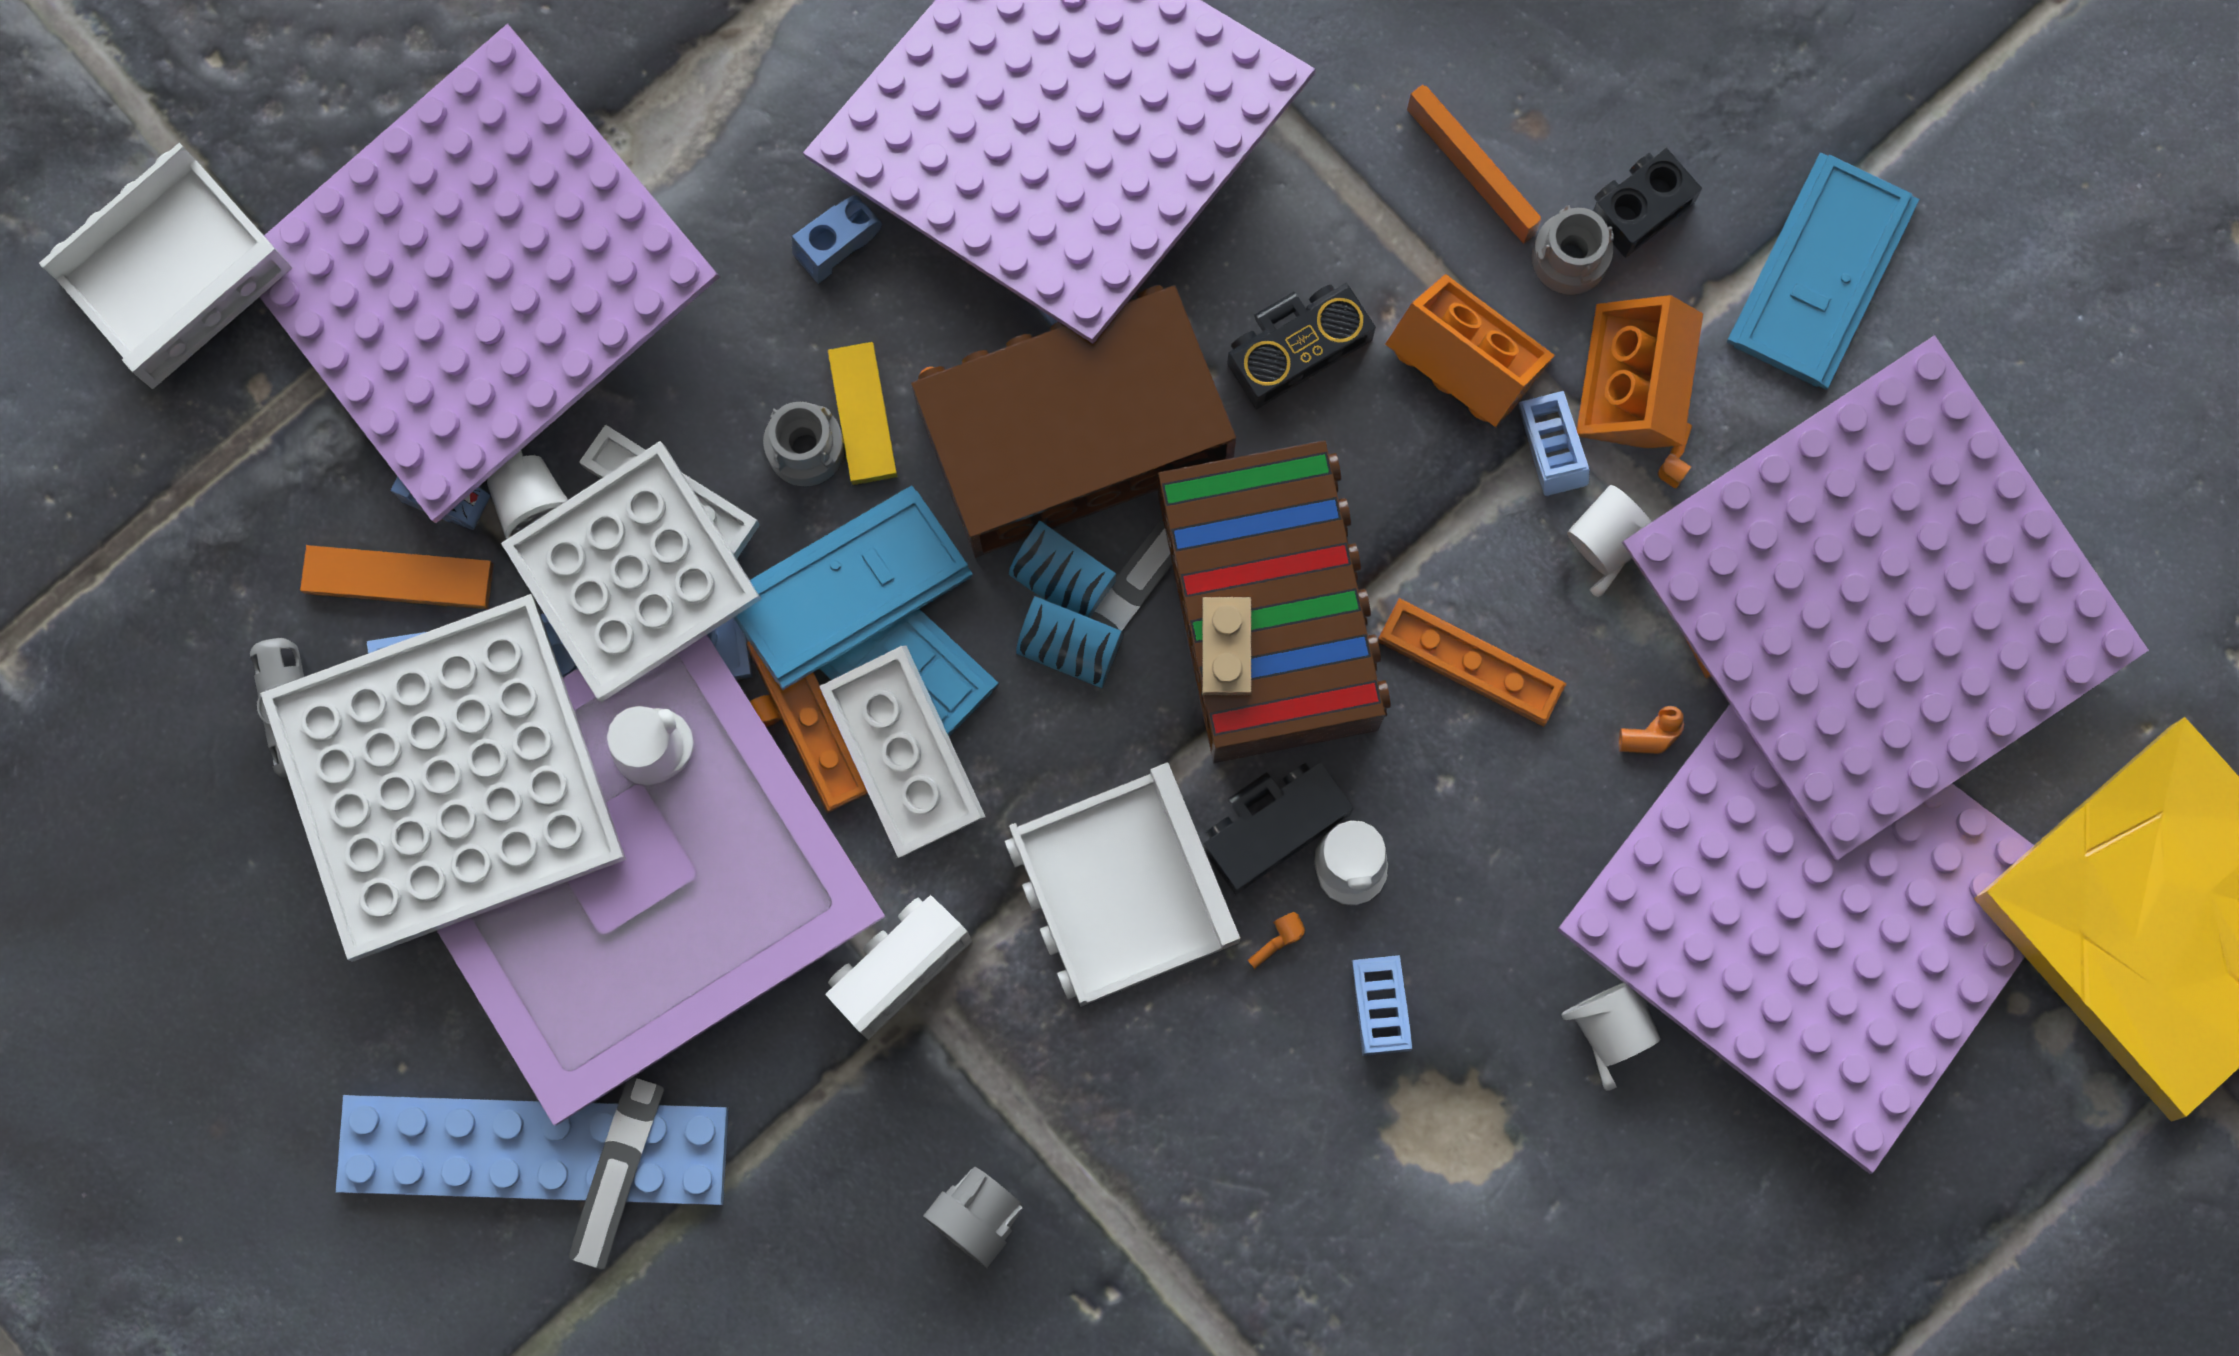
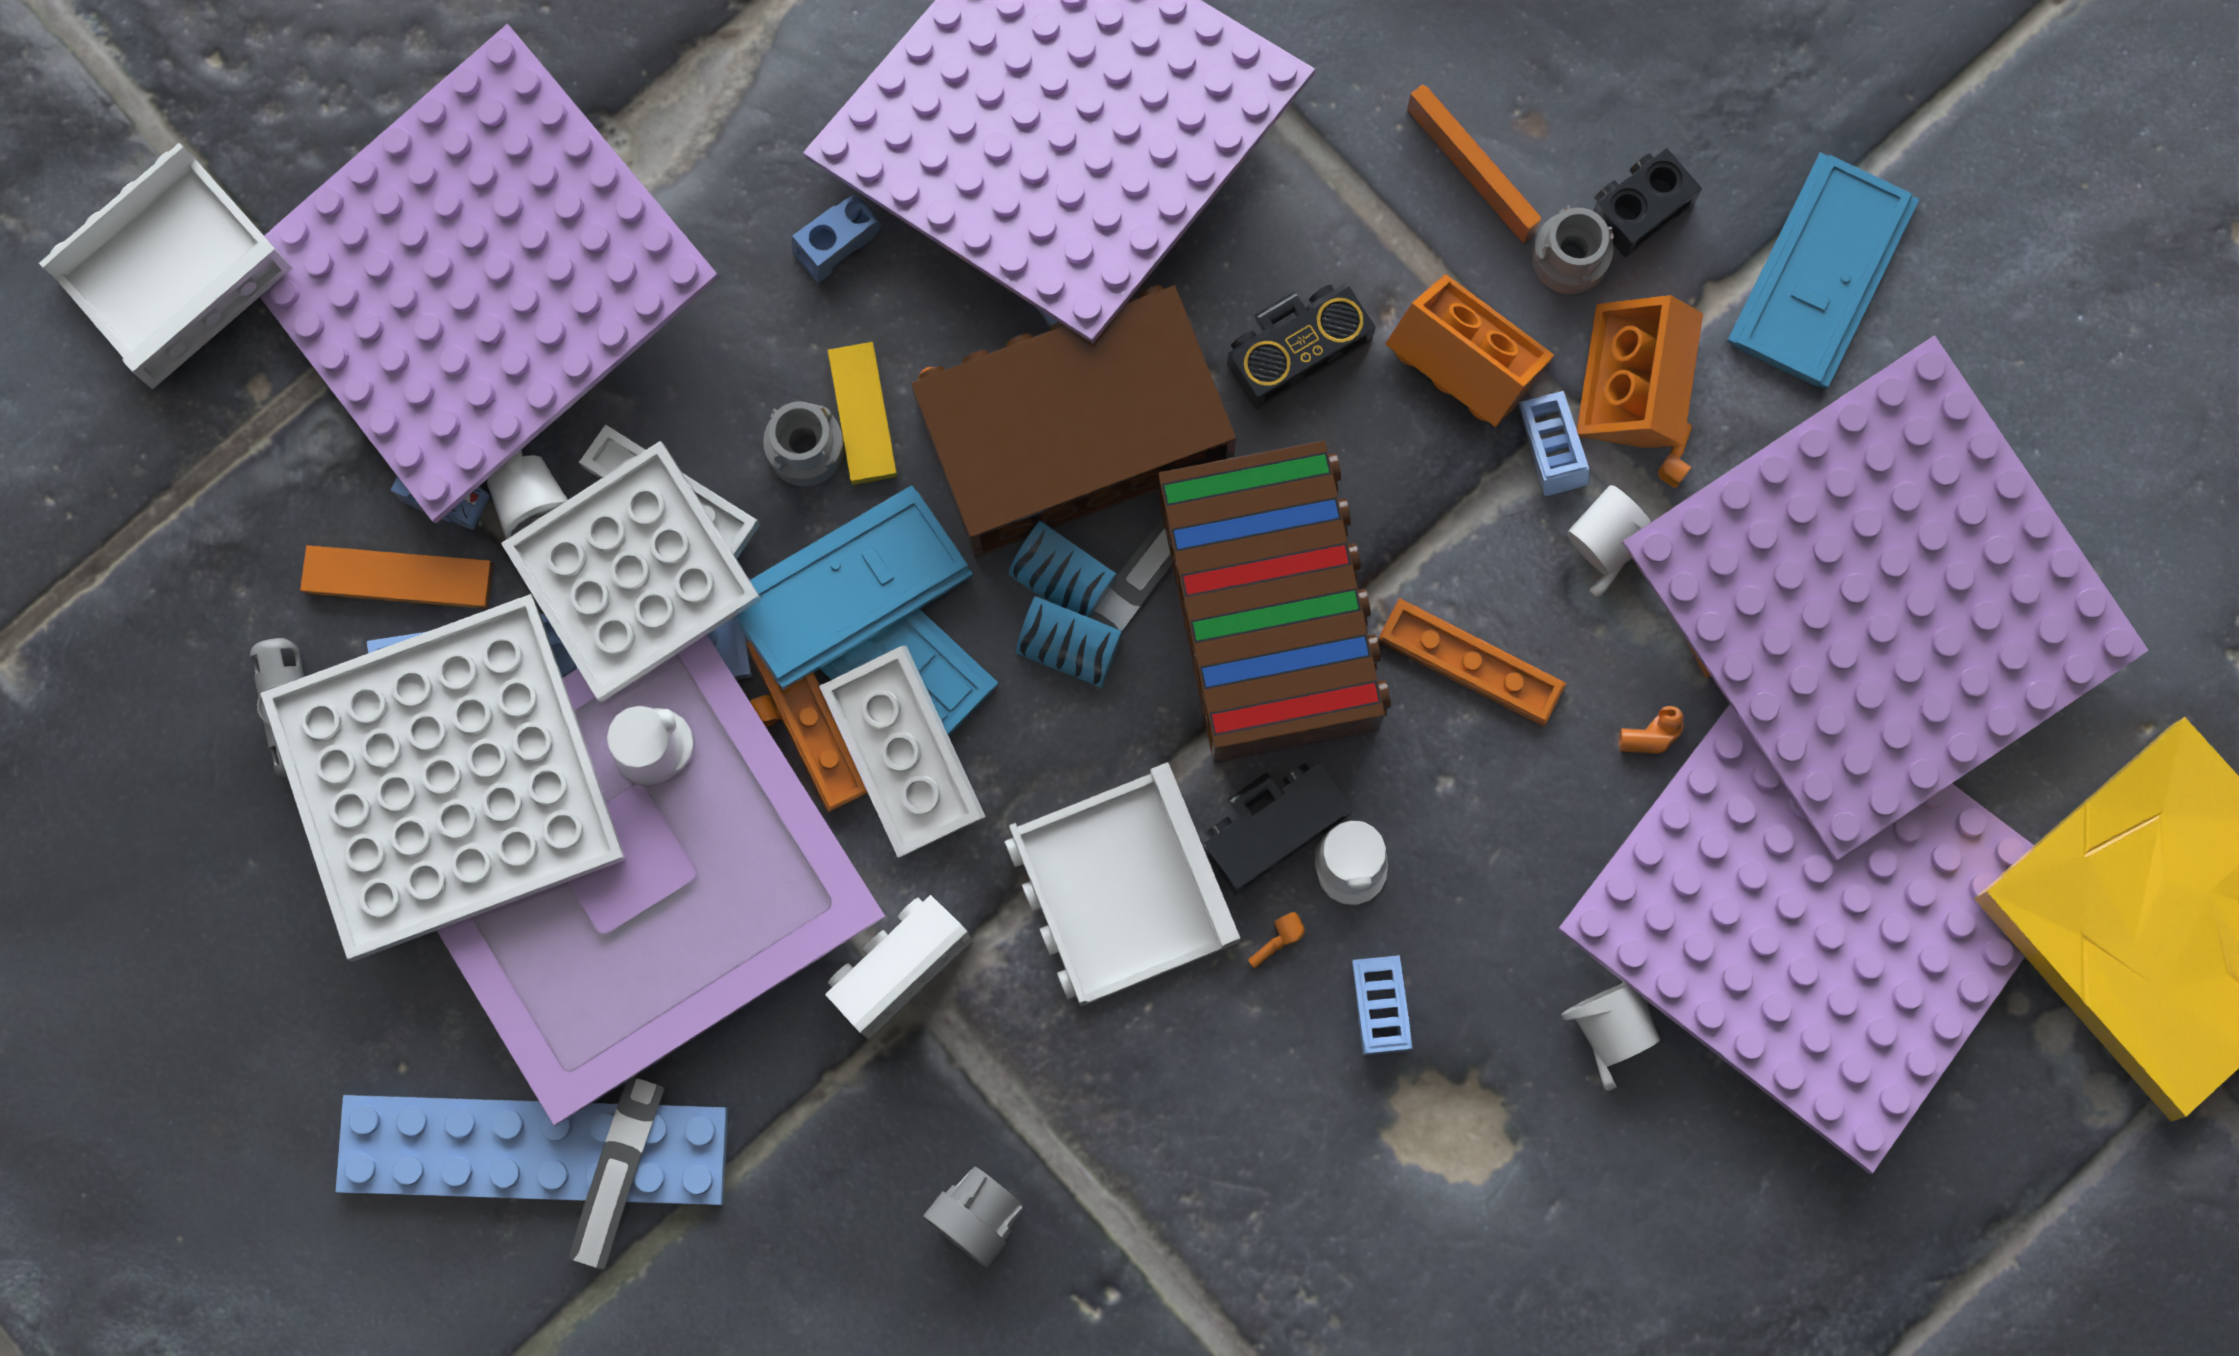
tan plate [1202,597,1251,695] -> none

